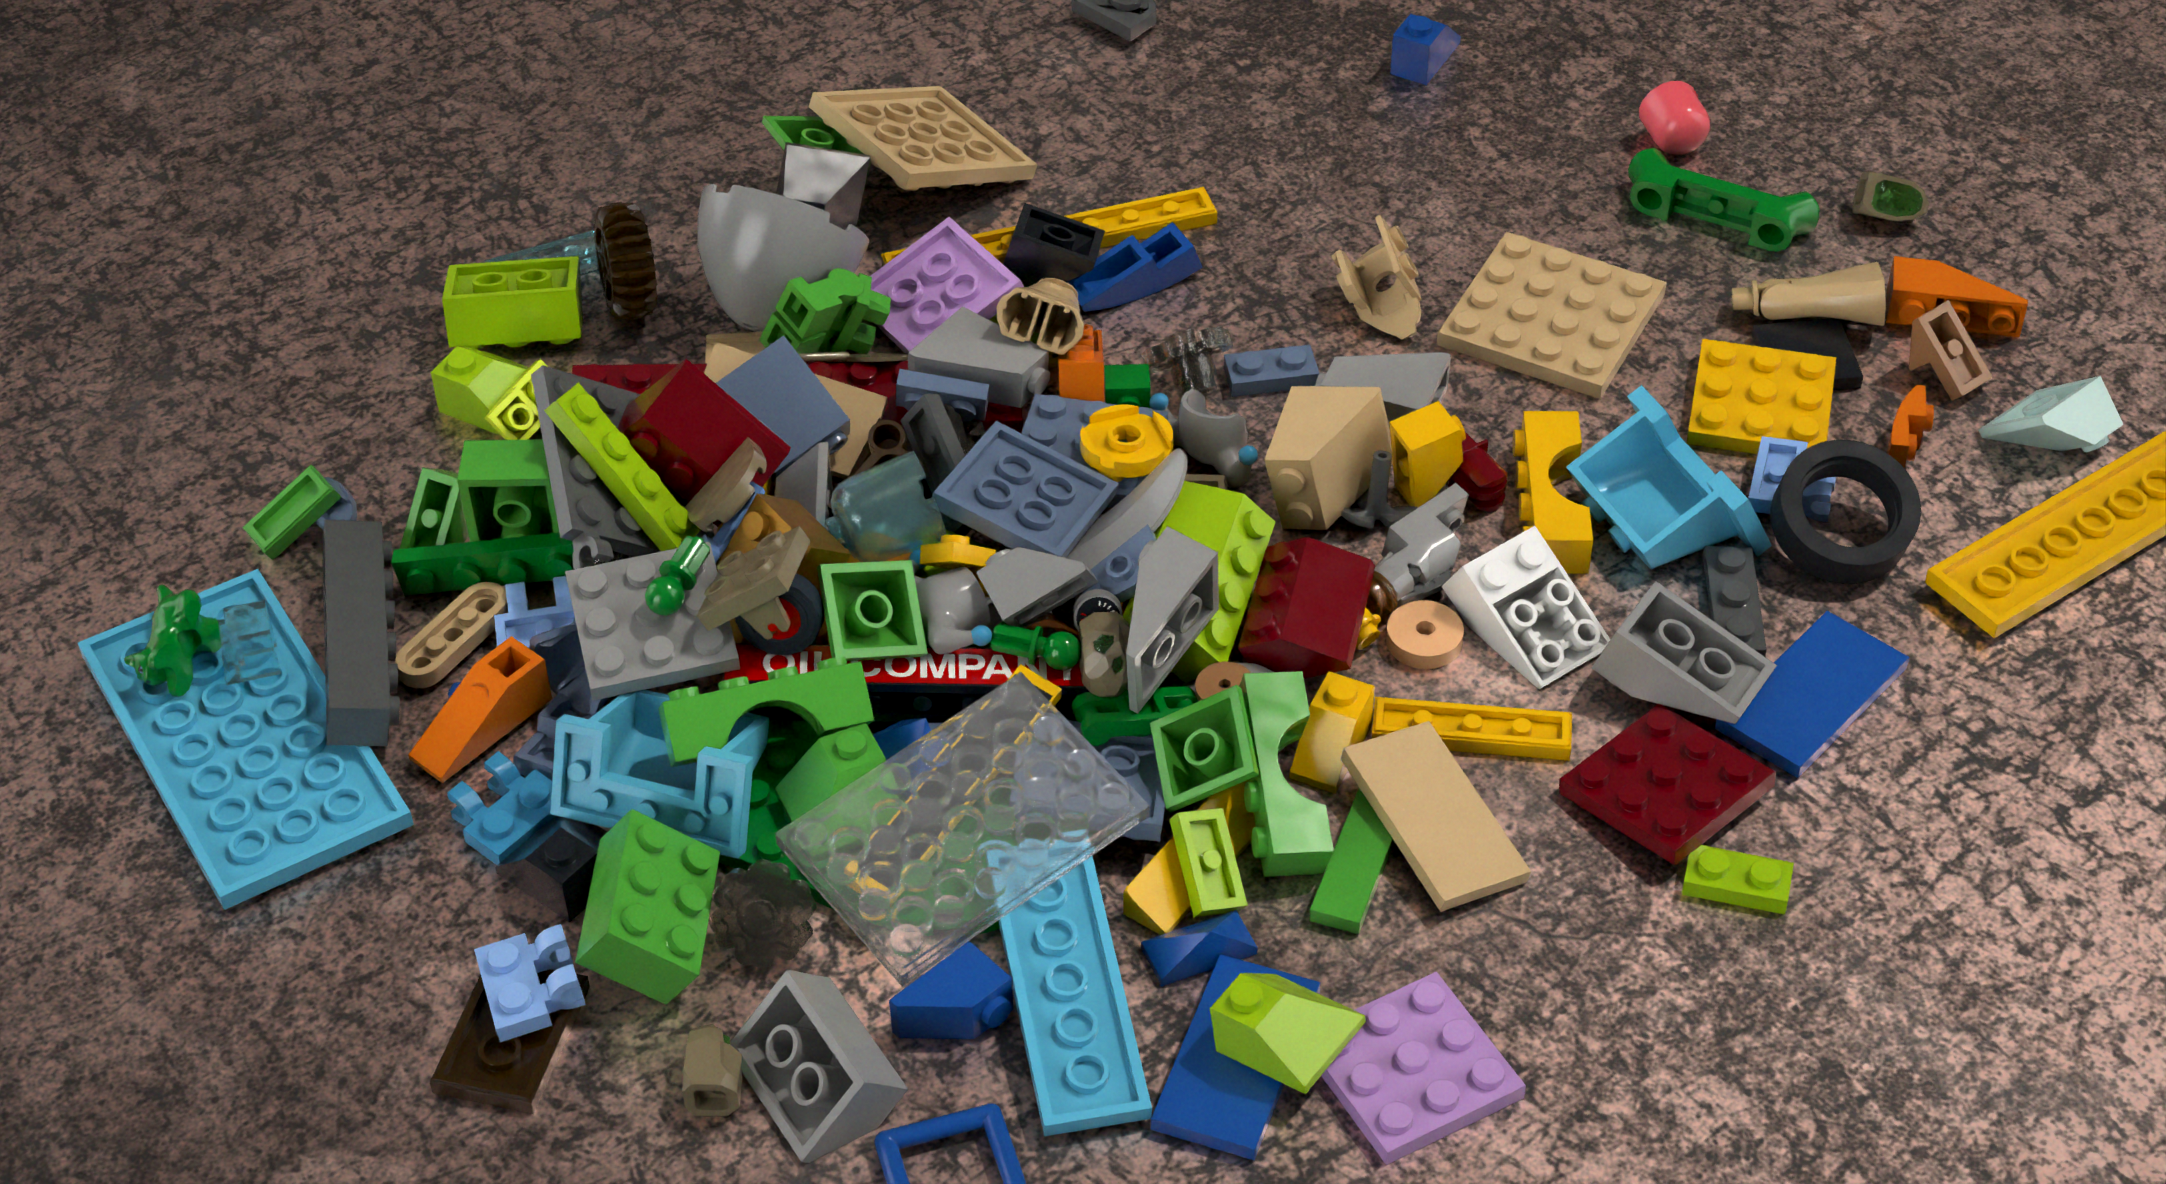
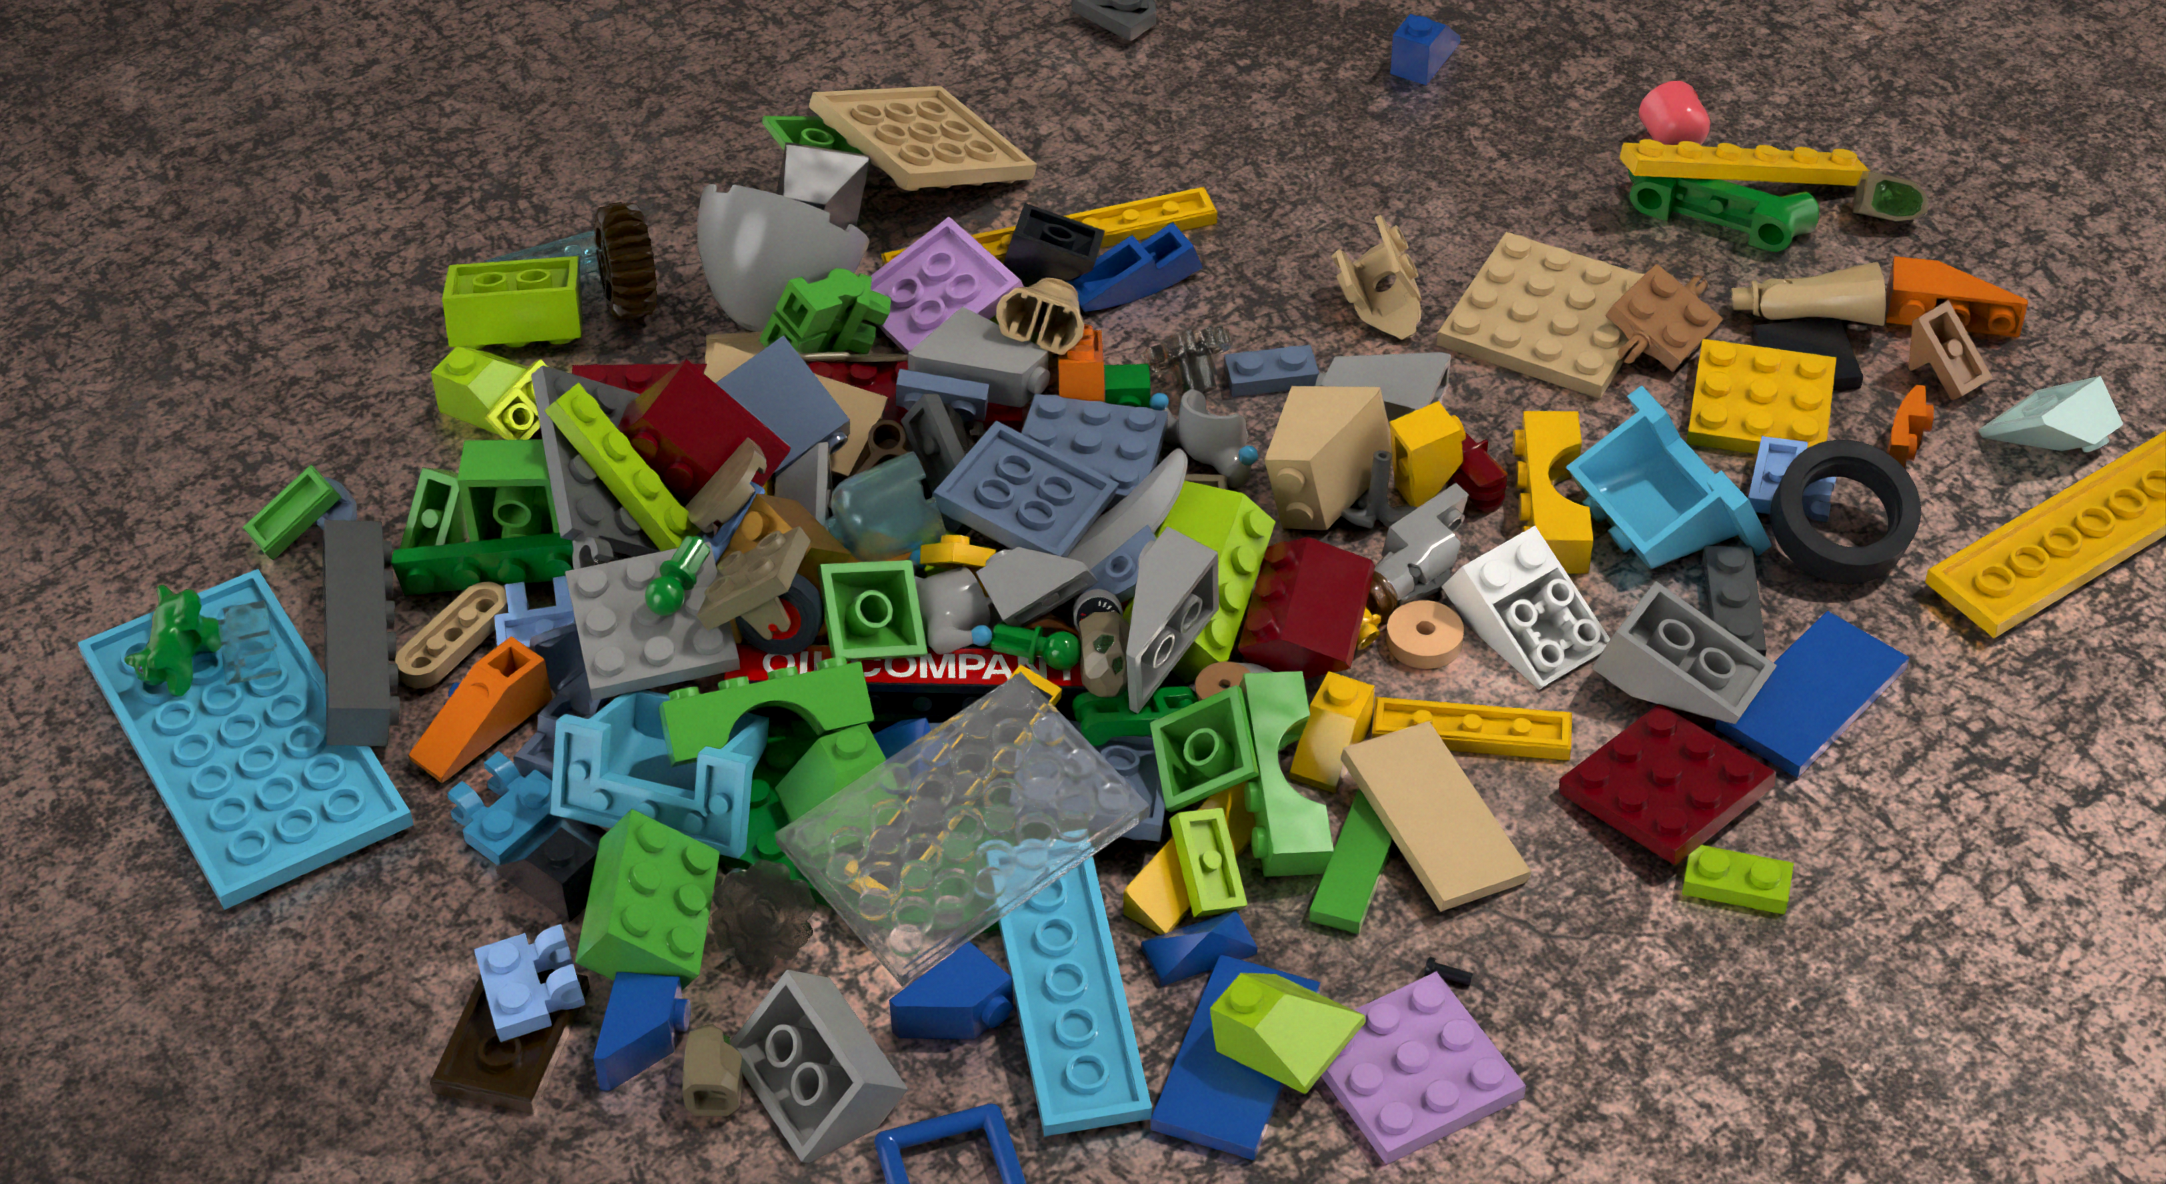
yellow plate [1080,404,1173,482] -> none
none -> blue slope [593,971,691,1091]
none -> black piece [1424,957,1473,986]
none -> medium nougat plate [1605,263,1723,372]
none -> yellow plate [1619,139,1870,186]

